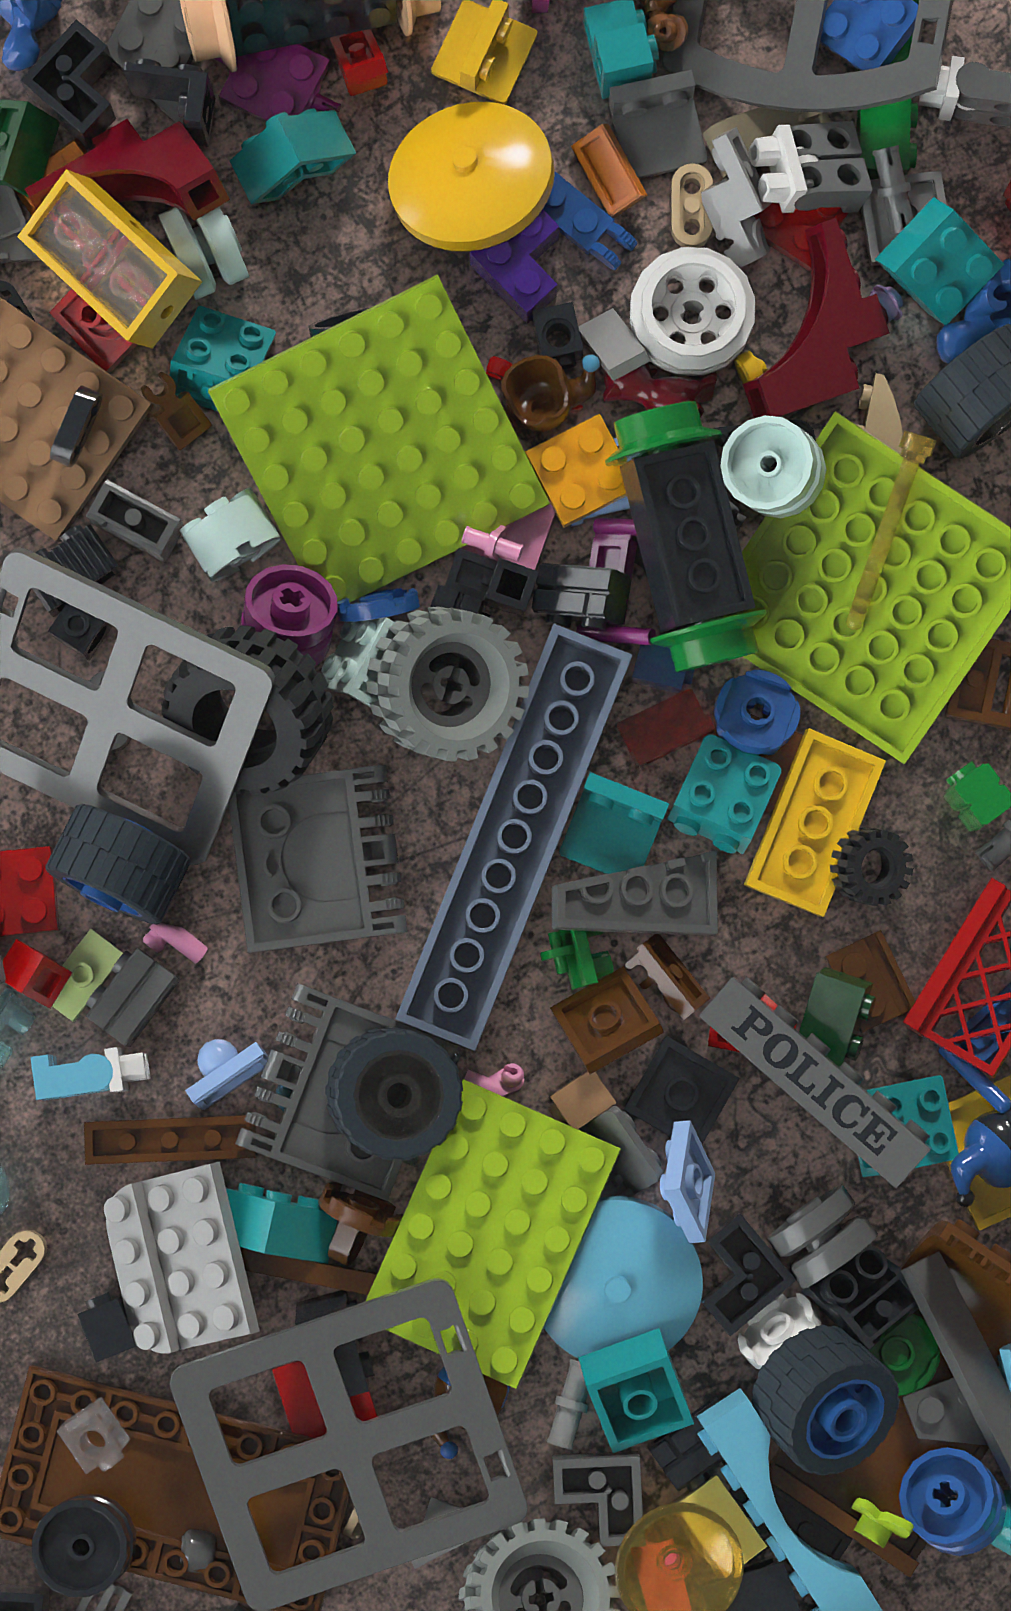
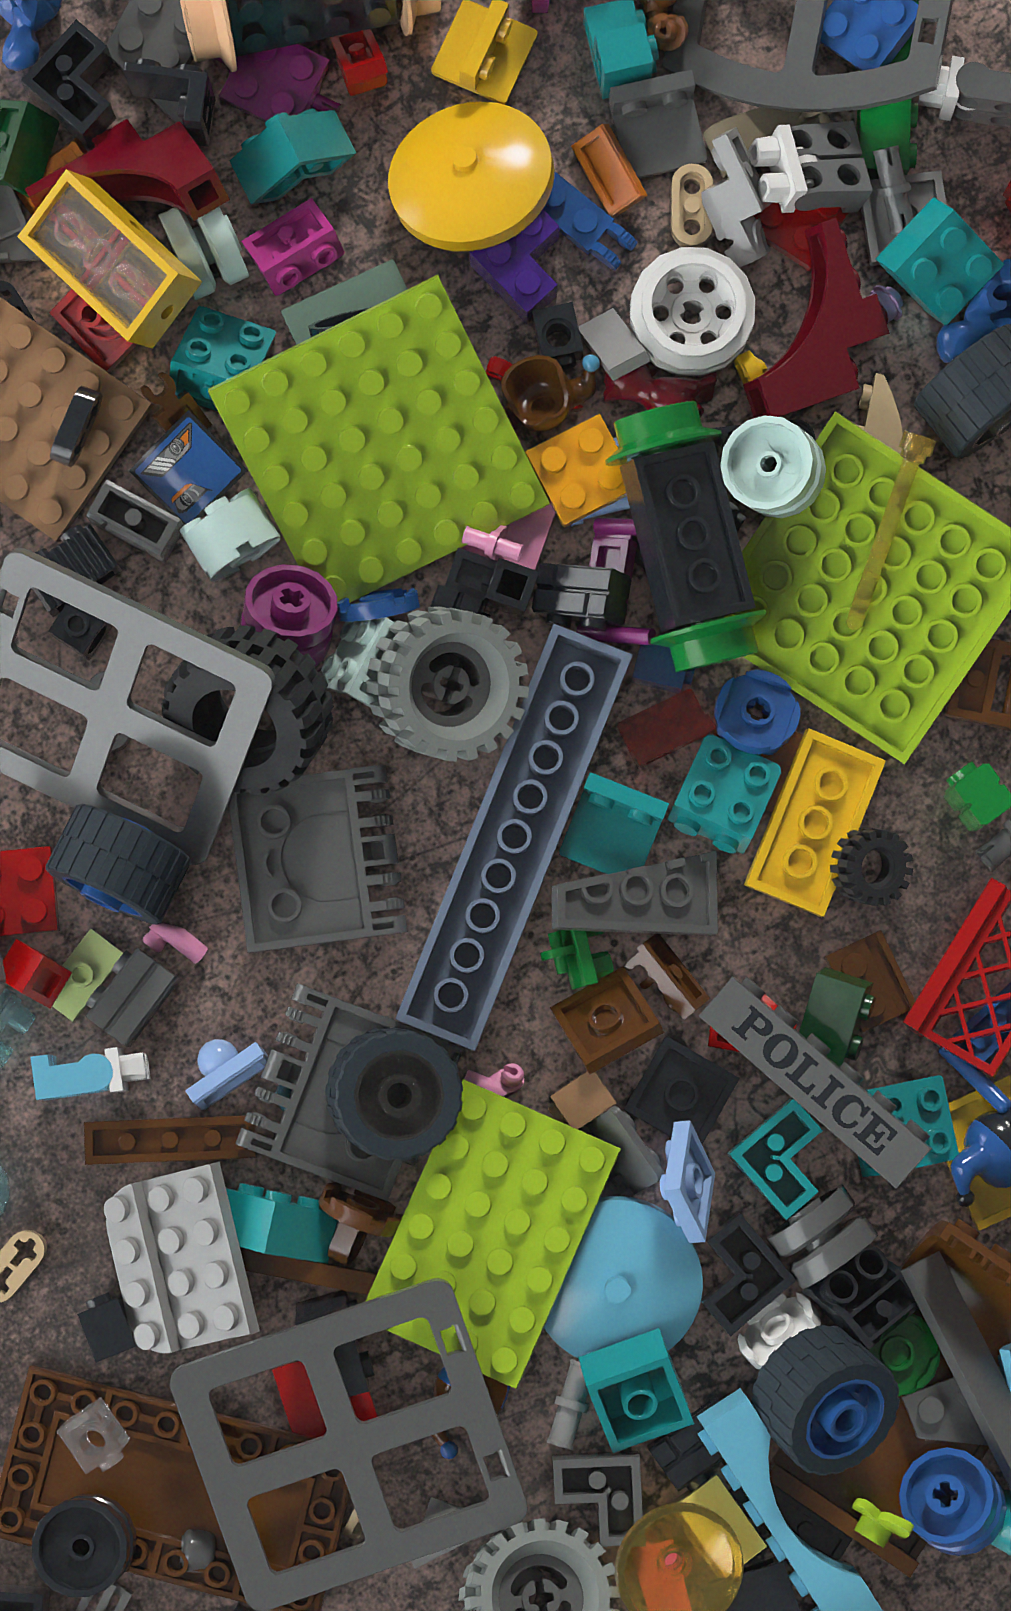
none -> slope [129,410,248,525]
none -> dark pink bracket [241,198,345,296]
none -> sand green tile [280,259,408,345]
none -> teal brick [726,1098,823,1220]

